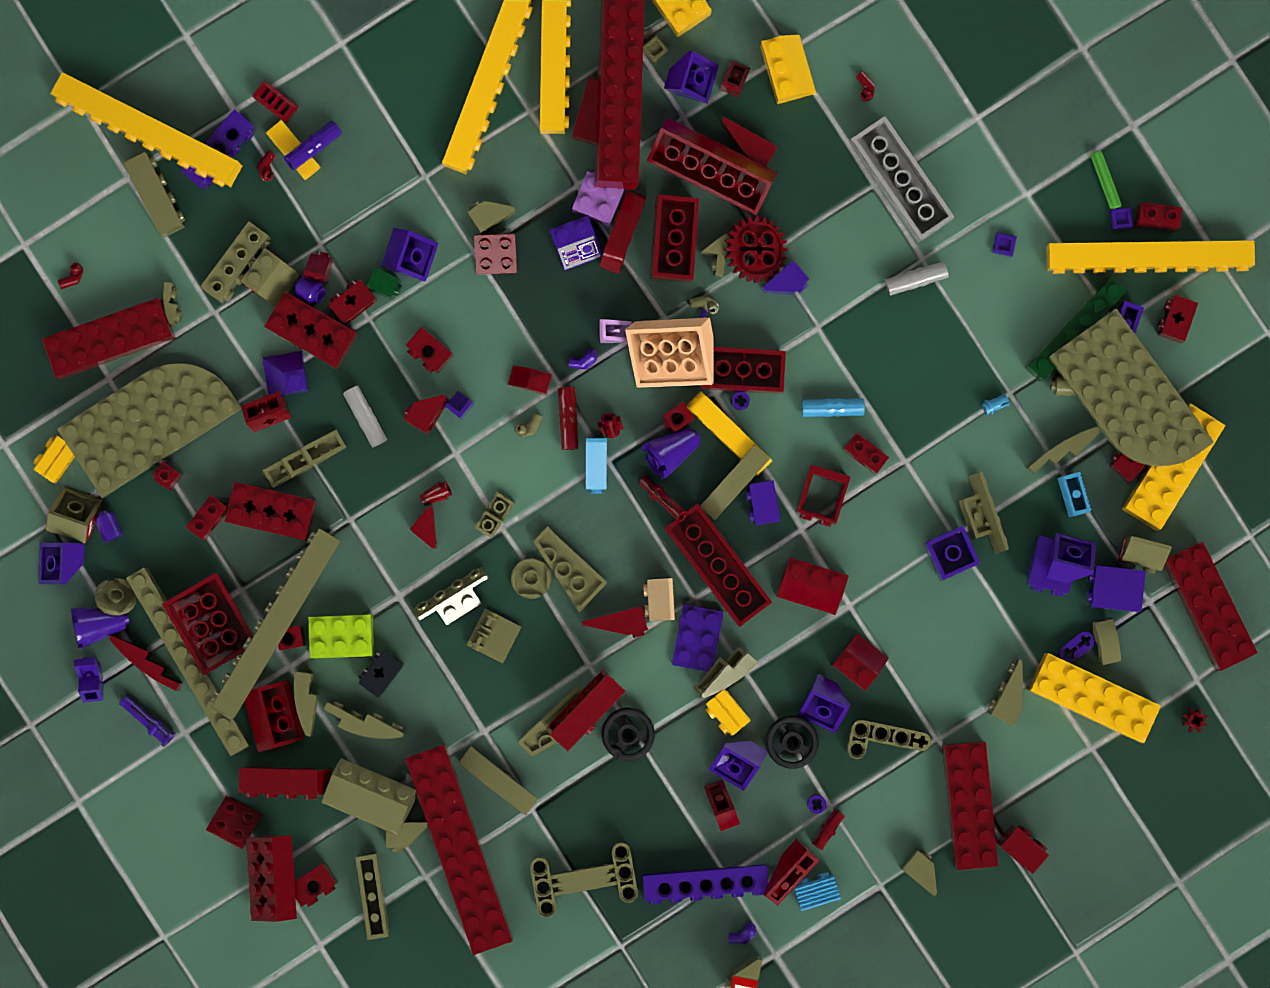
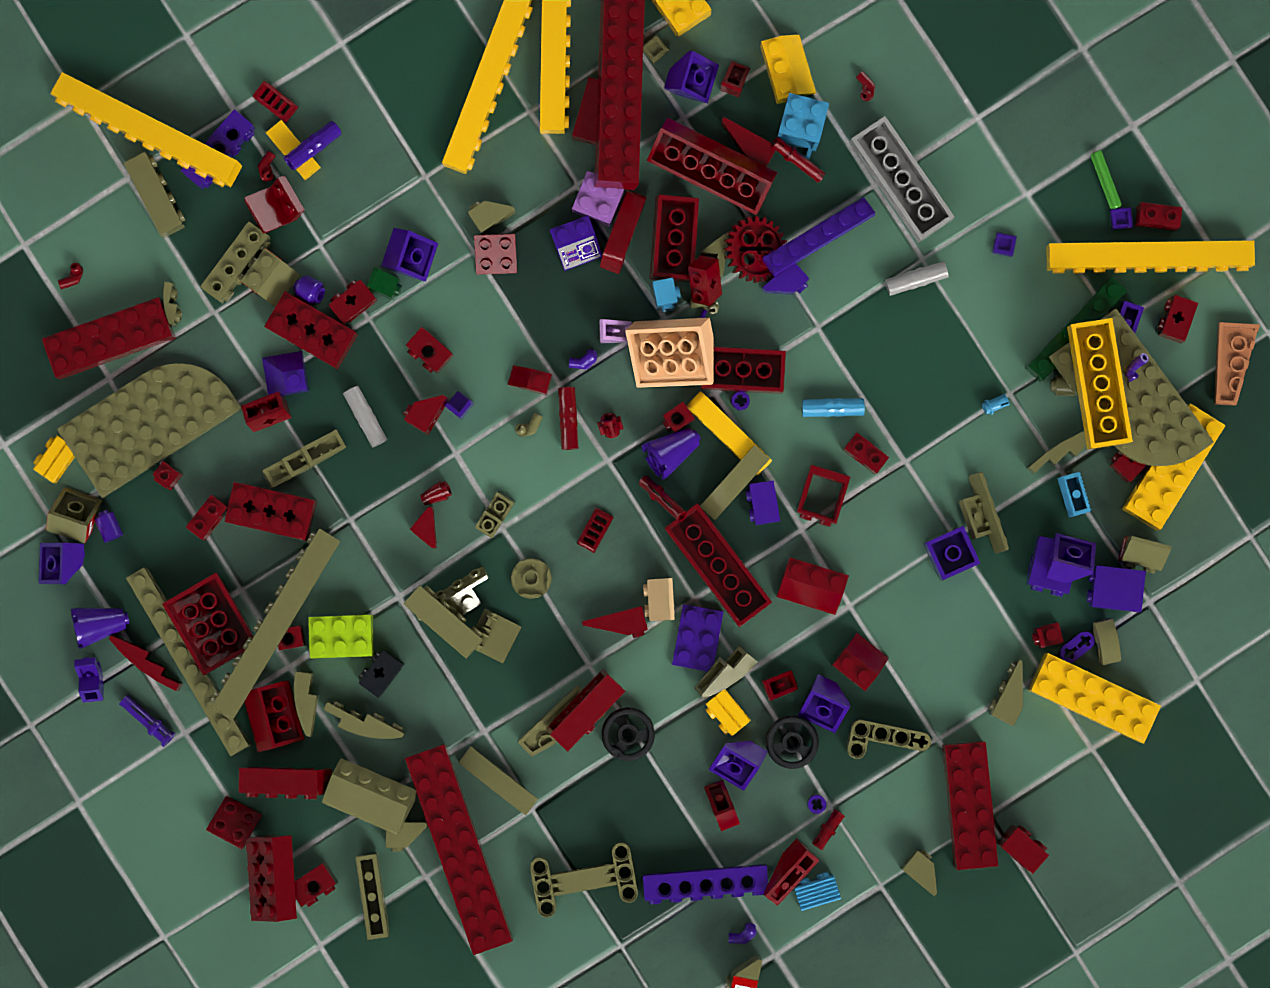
olive tile [95,578,137,615] -> none
dark red slope [303,251,333,284] -> none
olive wing [533,527,607,613] -> none
slope [586,438,607,494] -> none
dark red brick [1164,541,1258,671] -> none
dark red gear [1182,708,1208,733] -> none
none -> dark red bracket [244,175,305,234]
none -> olive brick [403,585,483,659]
none -> dark red slope [576,508,614,554]
none -> dark azure brick [652,278,681,313]
none -> dark red brick [688,255,722,306]
none -> dark red slope [761,670,798,701]
none -> dark purple plate [762,197,875,276]
none -> dark red pin [770,137,825,183]
none -> dark azure container [777,93,829,159]
none -> dark red bracket [1032,622,1064,648]
none -> yellow brick [1067,318,1133,450]
none -> dark purple arm [1124,353,1149,382]
none -> nougat wing [1214,322,1260,406]

